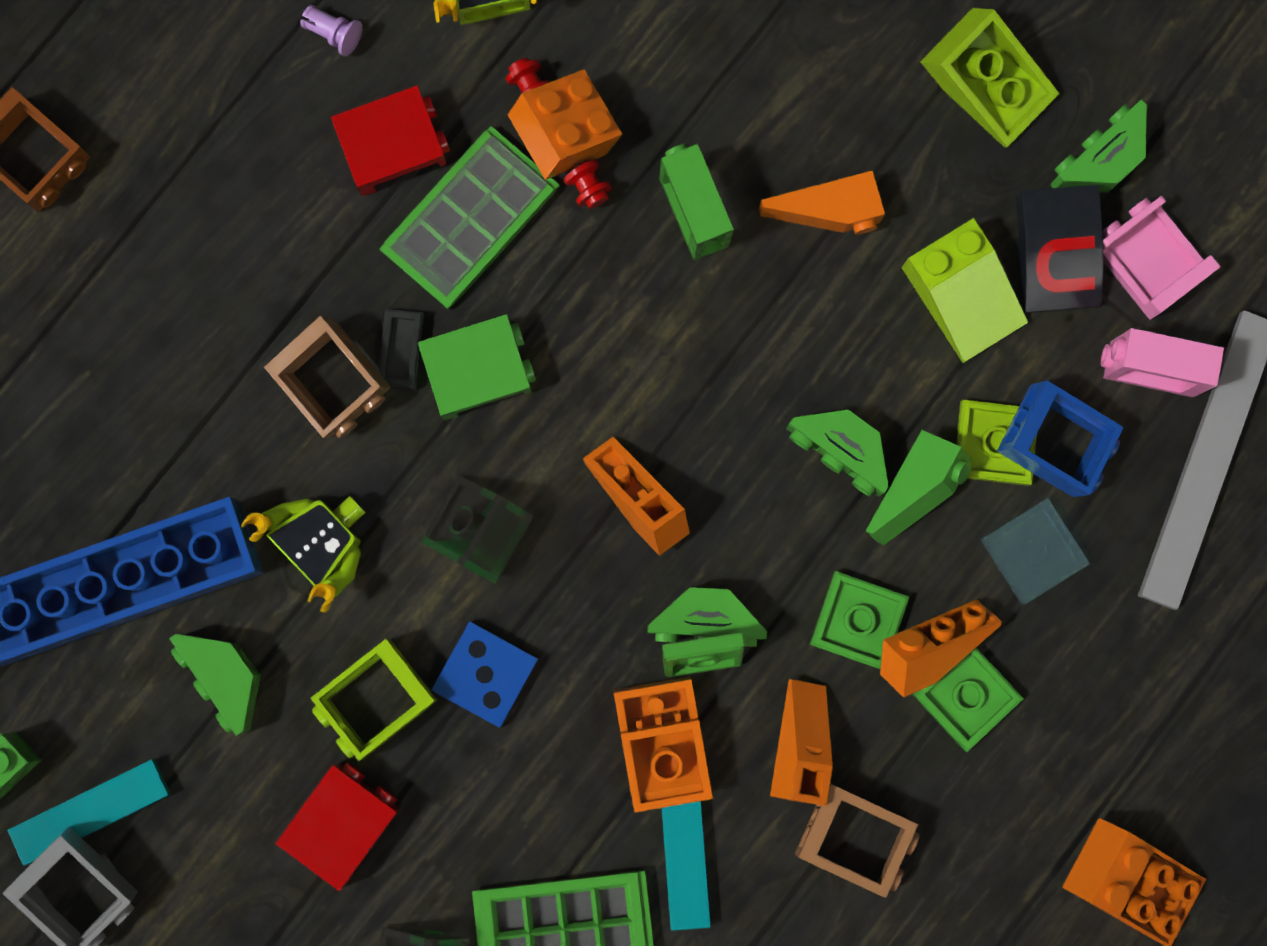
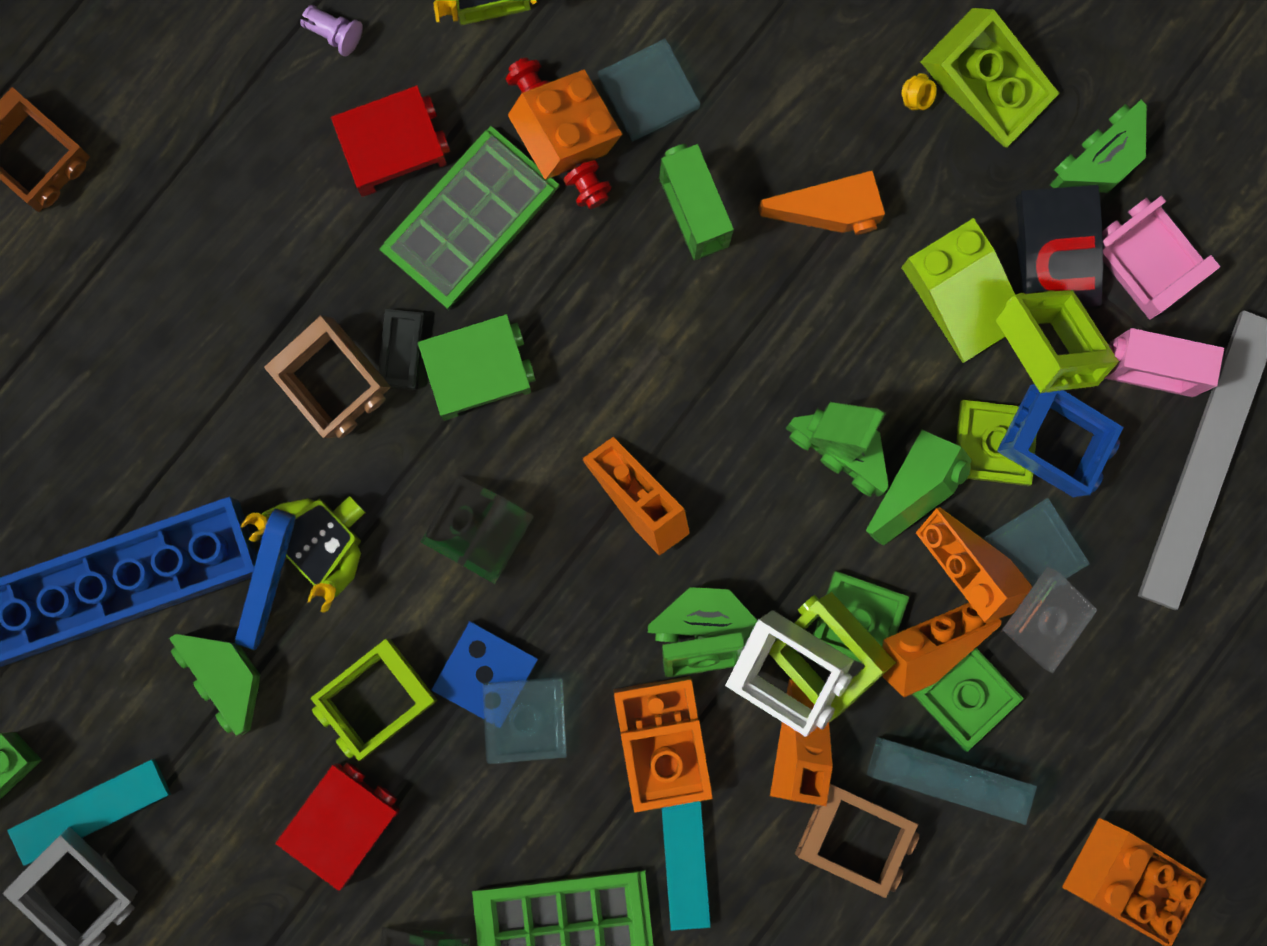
none -> blue beam [235,508,296,651]
none -> clear light blue tile [482,677,567,764]
none -> clear light blue tile [598,39,700,141]
none -> white window [725,610,854,737]
none -> lime window [769,592,896,722]
none -> bright green slope [807,402,884,463]
none -> clear light blue brick [866,737,1037,825]
none -> yellow plate [902,73,937,111]
none -> orange slope [916,507,1035,622]
none -> lime window [996,290,1119,393]
none -> clear tile [1002,566,1097,673]

